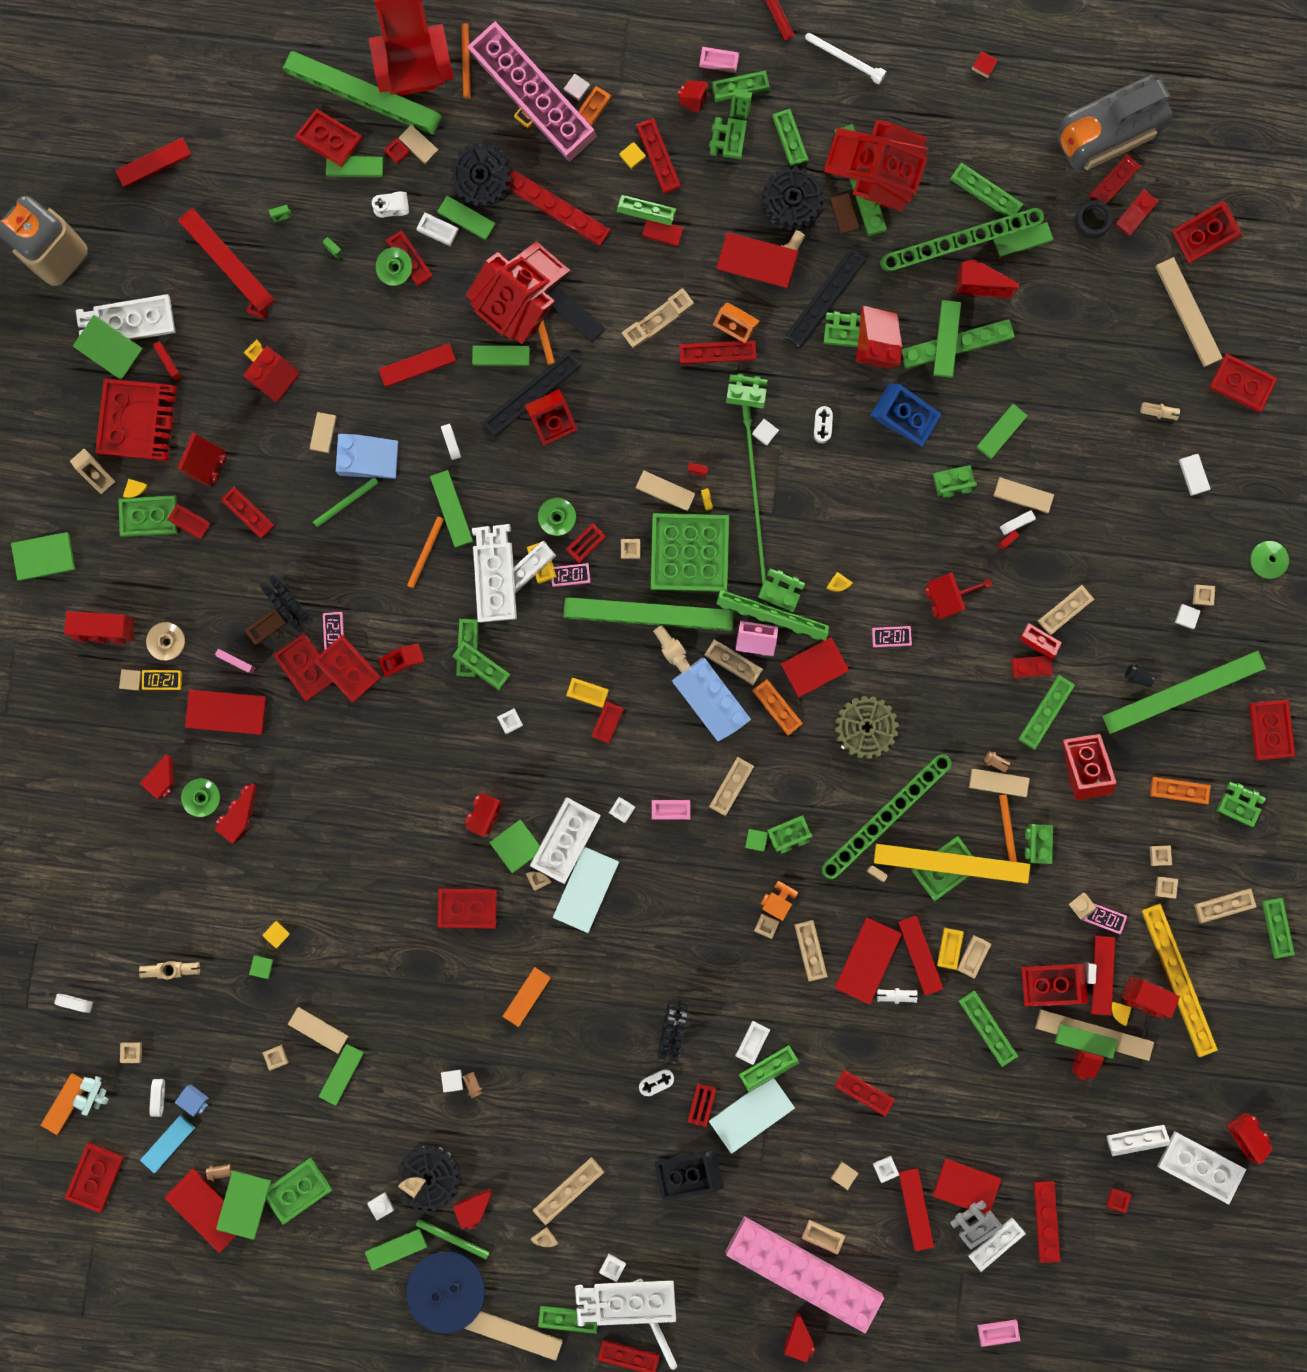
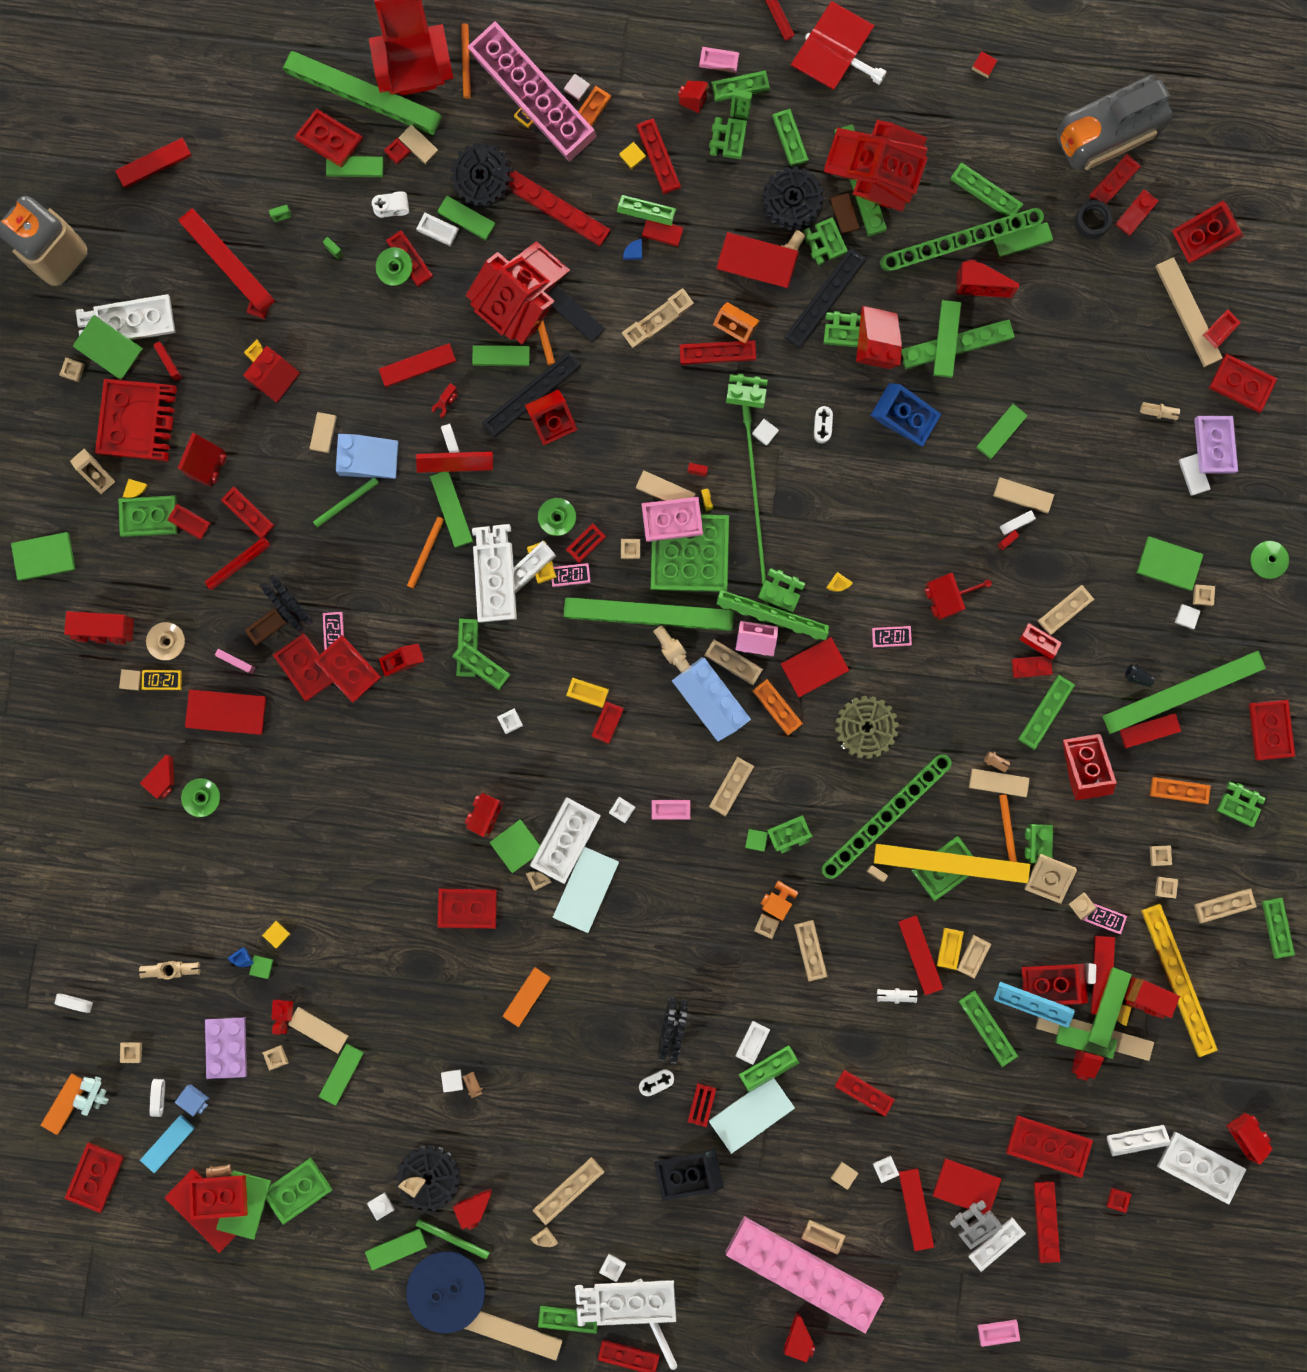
red slope [214,784,258,844] -> none
red tile [834,917,902,1004] -> none
bright green bracket [933,465,977,498] -> none
none -> tan tile [60,358,85,382]
none -> red plate [188,1175,248,1220]
none -> red axle [205,538,270,590]
none -> lavender plate [205,1017,247,1079]
none -> blue tile [228,947,254,967]
none -> red plate [271,1000,293,1035]
none -> red tile [416,452,493,473]
none -> red plate [432,383,458,418]
none -> blue tile [623,239,642,260]
none -> bright pink tile [642,497,703,542]
none -> red piece [791,1,875,90]
none -> bright green plate [803,217,848,265]
none -> medium azure tile [994,982,1075,1028]
none -> red plate [1006,1115,1093,1178]
none -> tan plate [1025,854,1077,904]
none -> bright green tile [1088,967,1132,1048]
none -> red tile [1119,713,1181,748]
none -> bright green tile [1136,537,1204,591]
none -> lavender plate [1194,416,1238,474]
none -> red tile [1202,309,1241,349]

